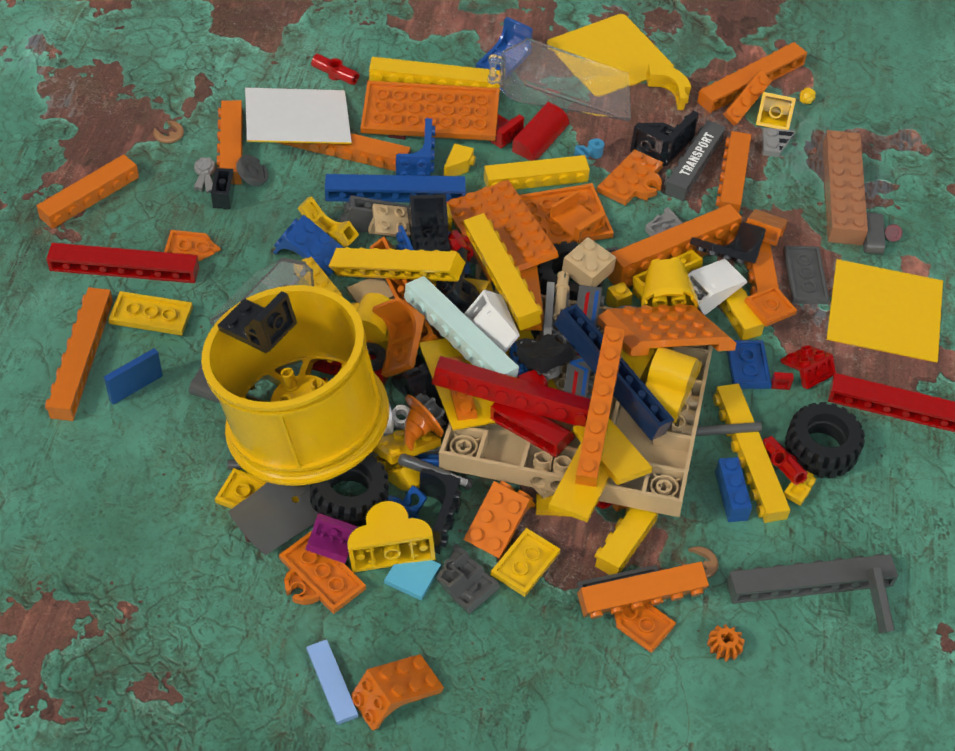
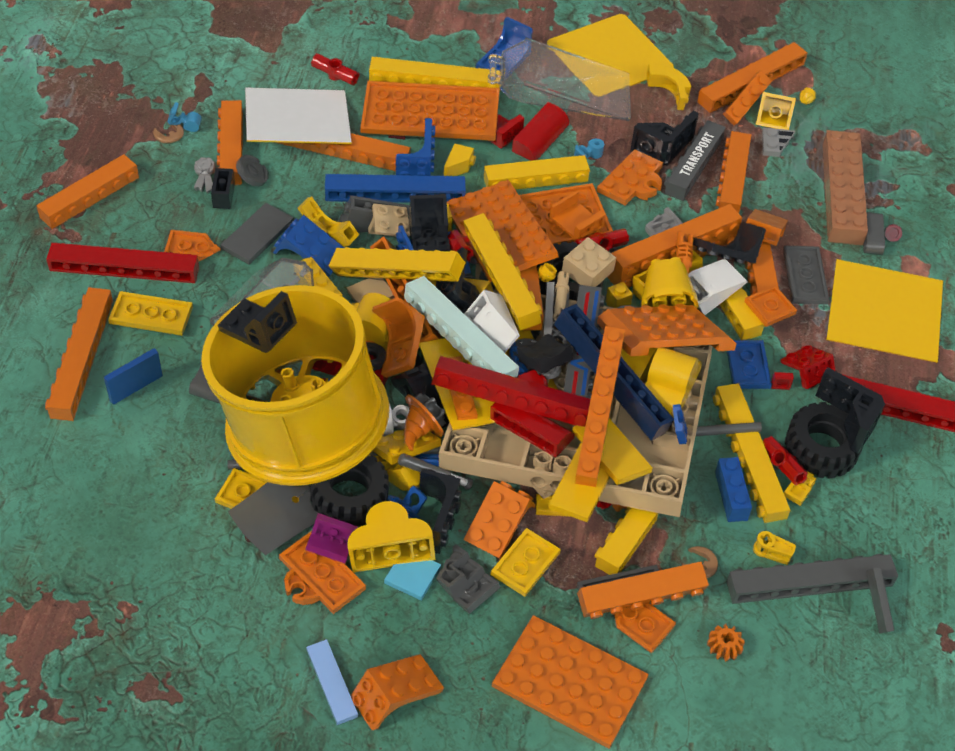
none -> dark azure leg [167,103,202,132]
none -> dark grey tile [220,203,294,264]
none -> orange plate [492,615,649,749]
none -> yellow plate [538,263,557,282]
none -> red piece [575,228,629,251]
none -> blue tile [673,404,687,445]
none -> orange hinge [676,231,694,273]
none -> yellow piece [753,531,796,565]
none -> black bracket [815,367,885,454]

